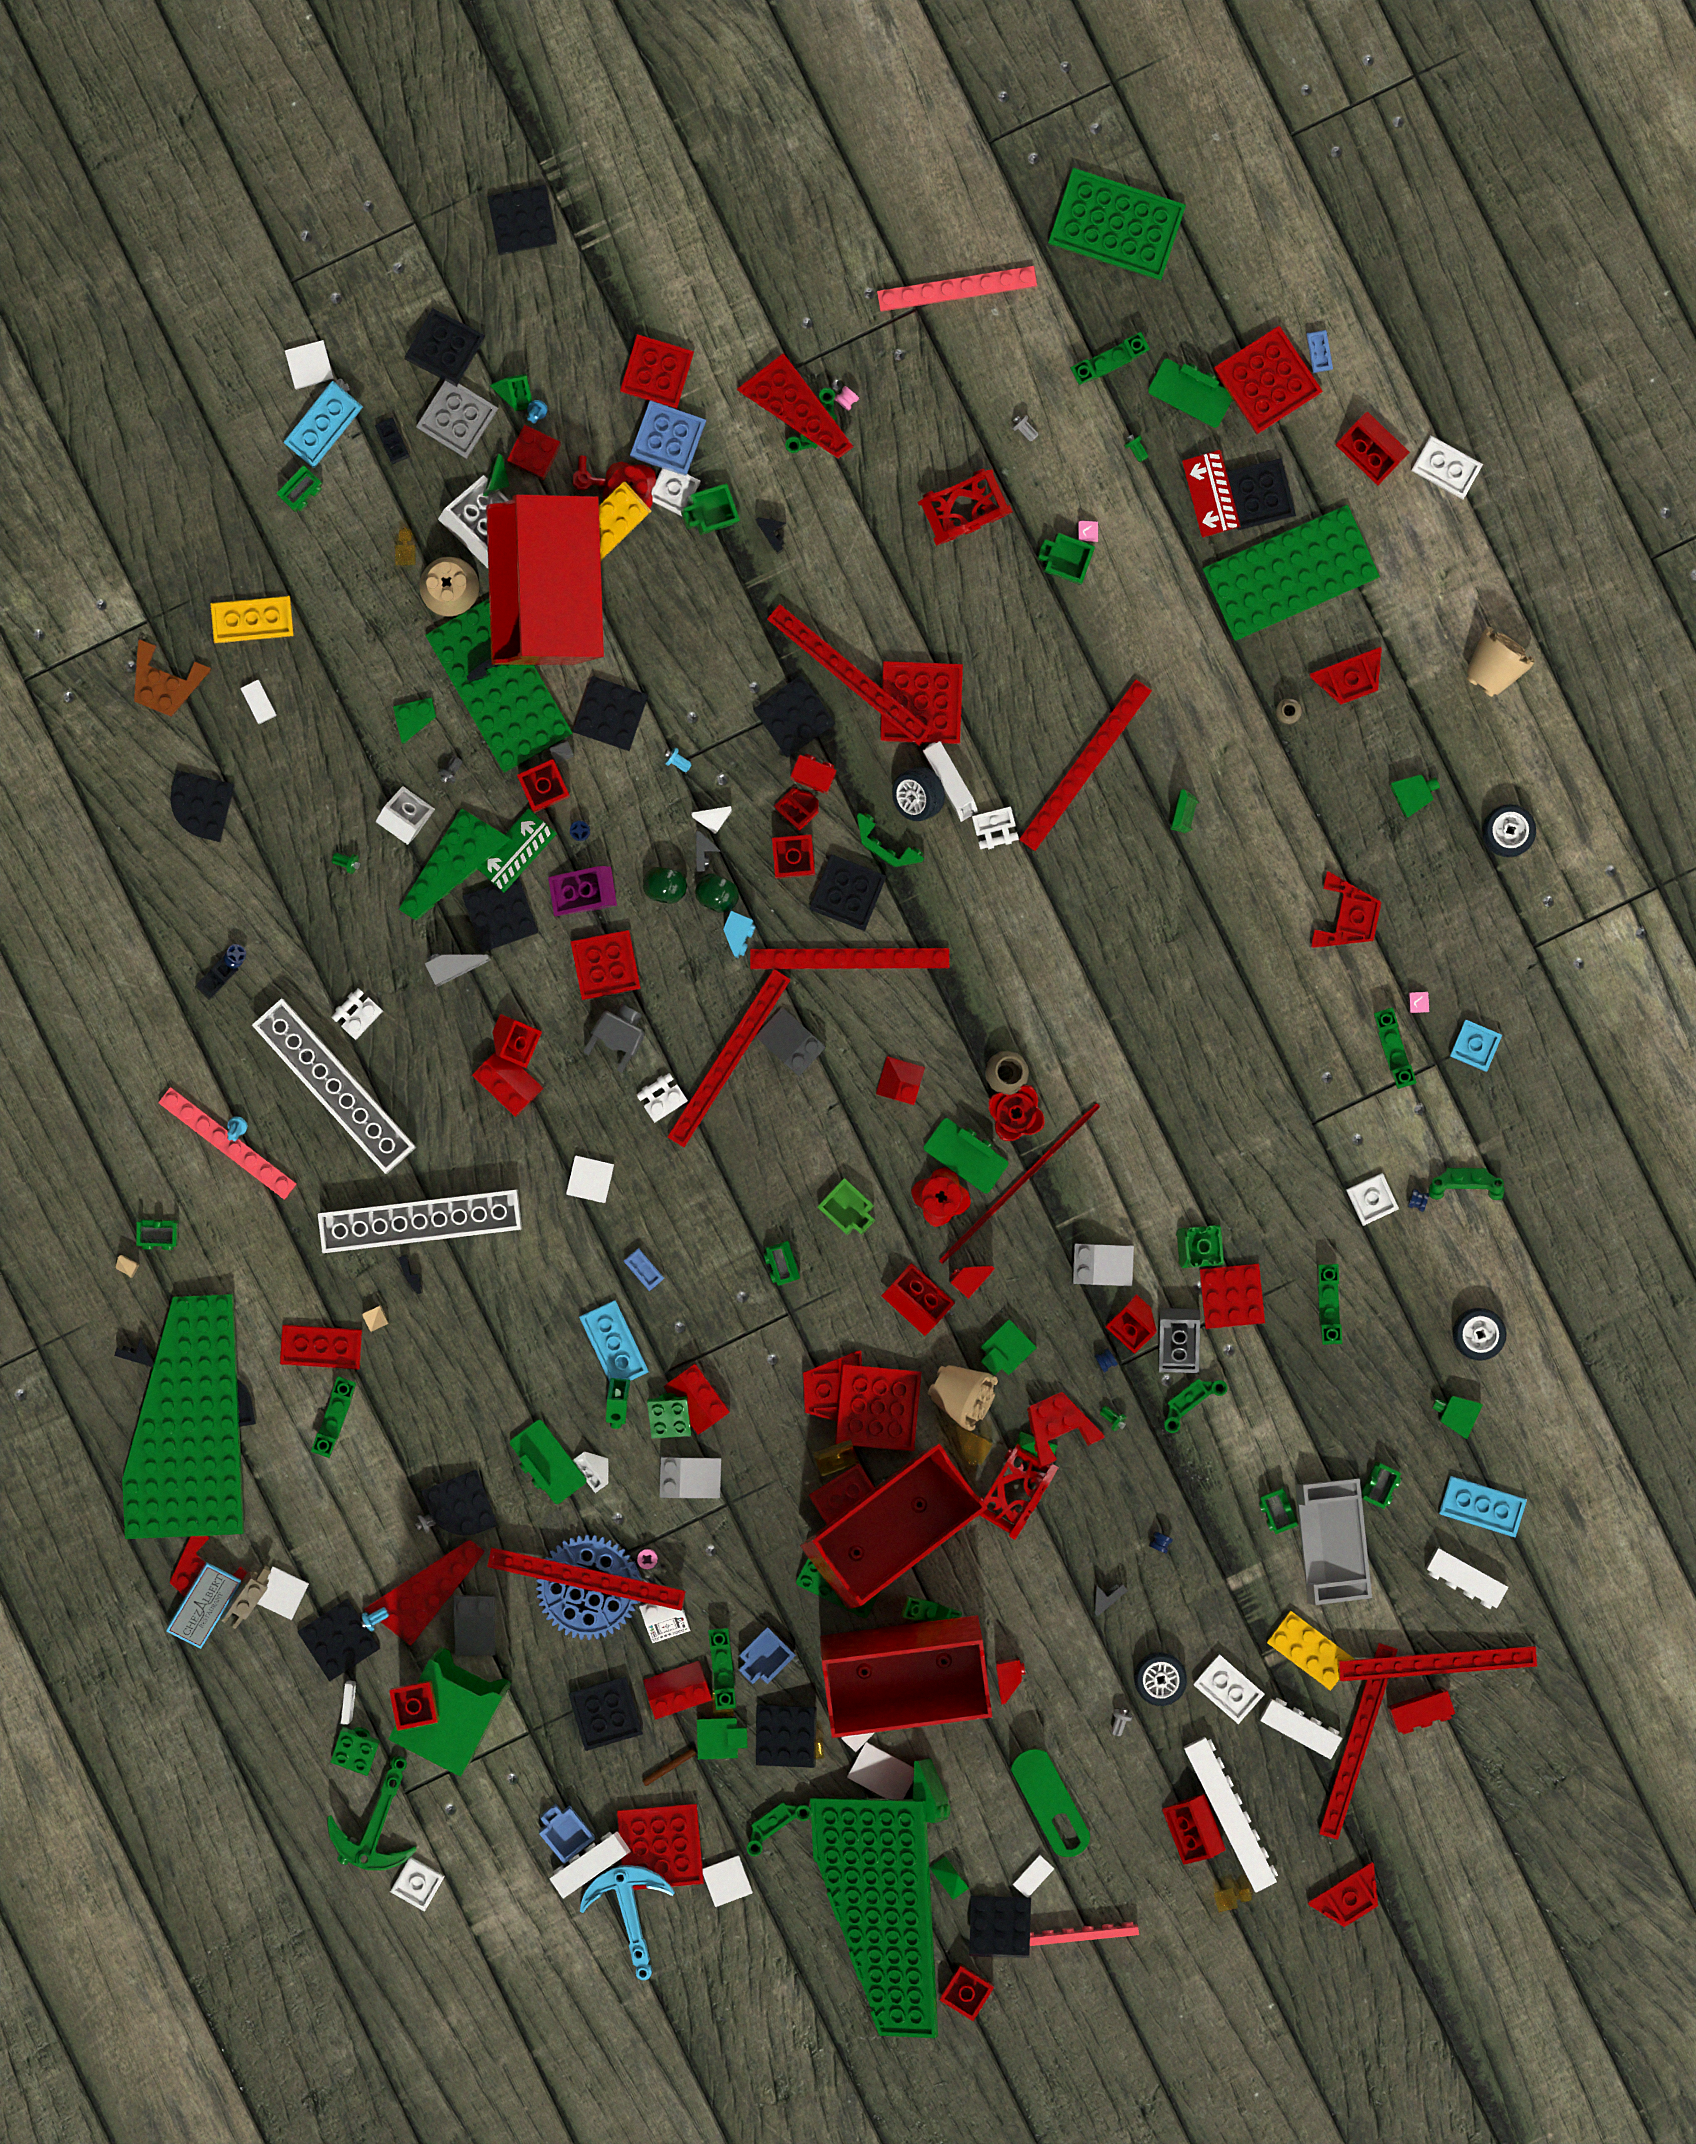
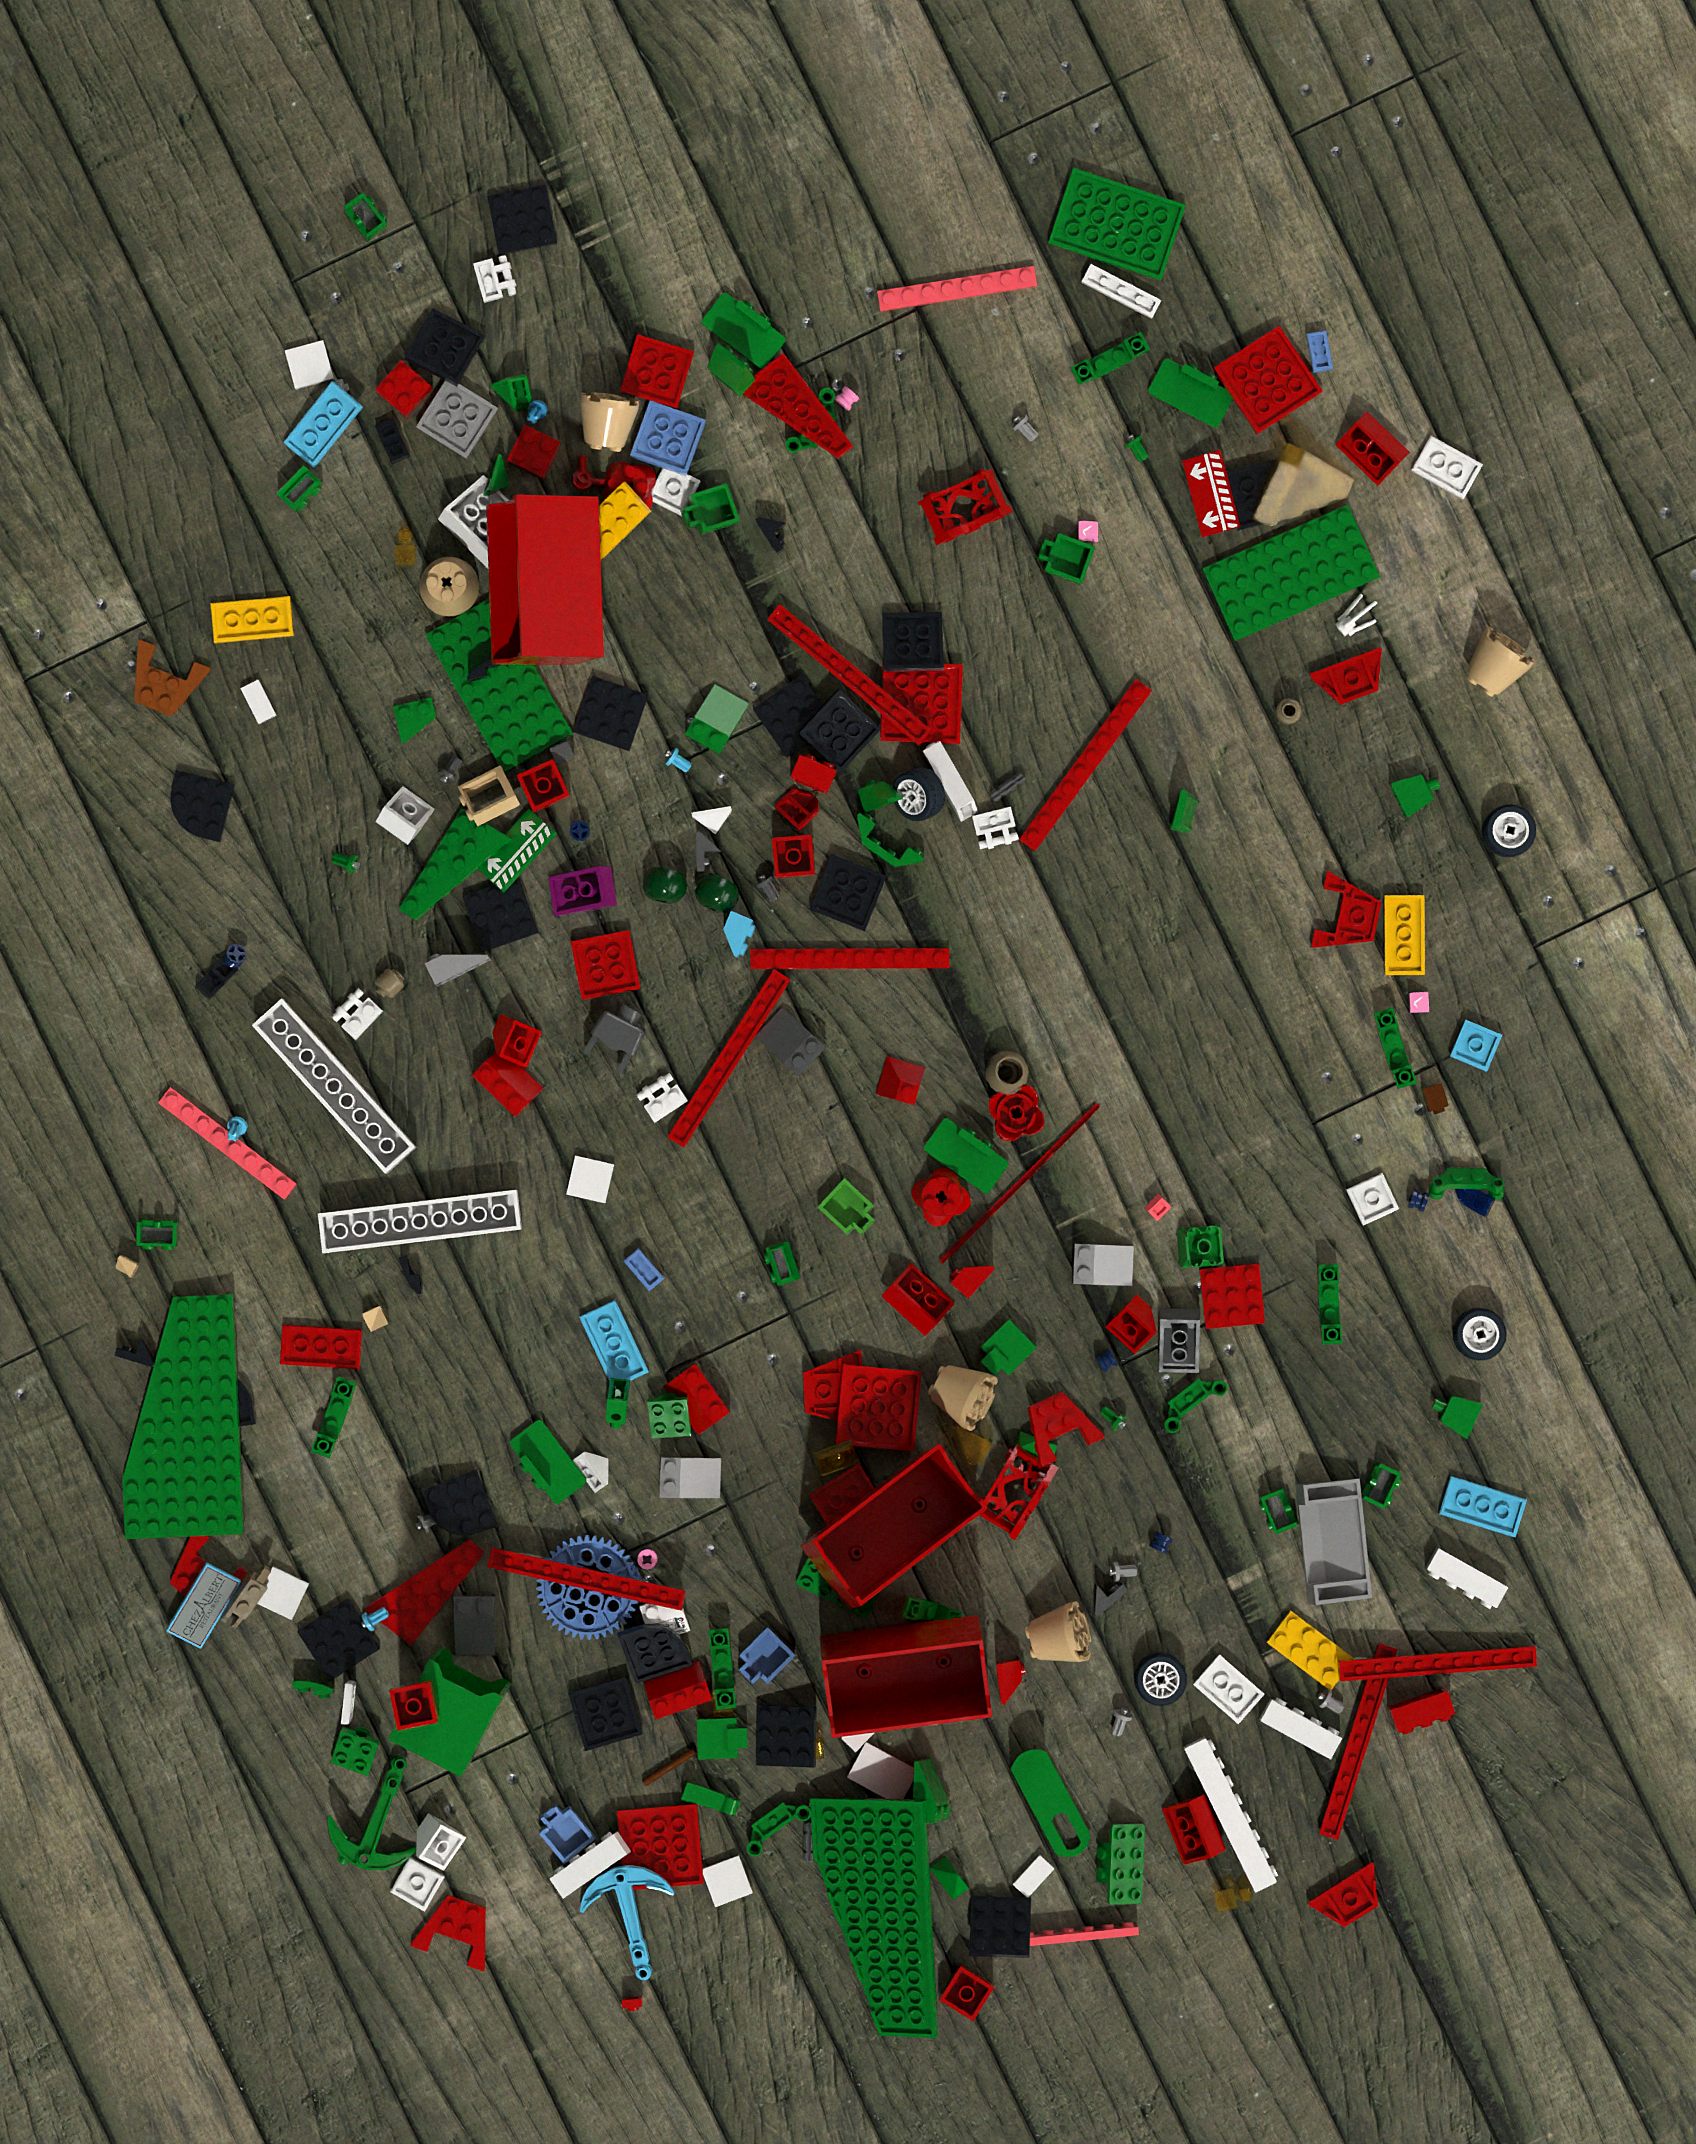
none -> green slope [292,1679,335,1699]
none -> green window [344,193,388,243]
none -> red brick [375,360,433,419]
none -> dark tan head [375,968,404,998]
none -> red wing [410,1895,486,1972]
none -> white slope [416,1813,466,1870]
none -> tan window [458,765,520,826]
none -> white plate [473,255,517,303]
none -> tan cone [580,392,640,452]
none -> black plate [617,1624,692,1684]
none -> red plate [622,1996,643,2011]
none -> green leg [681,1780,740,1815]
none -> green slope [685,684,749,755]
none -> green bracket [702,293,786,369]
none -> green slope [707,343,755,397]
none -> dark grey piece [756,874,780,902]
none -> black plate [798,689,881,773]
none -> dark grey axle [803,1822,814,1862]
none -> green slope [858,780,903,813]
none -> black plate [882,612,944,672]
none -> dark grey axle [990,772,1026,802]
none -> tan cone [1025,1601,1091,1662]
none -> white plate [1081,264,1161,319]
none -> green bracket [1096,1823,1145,1905]
none -> light grey piece [1109,1562,1137,1582]
none -> coral plate [1144,1194,1171,1221]
none -> clear yellow slope [1252,443,1354,527]
none -> light grey piece [1317,1689,1344,1713]
none -> white plant [1335,594,1377,636]
none -> yellow plate [1384,895,1425,975]
none -> reddish brown brick [1421,1083,1449,1114]
none -> clear blue plate [1455,1189,1495,1217]

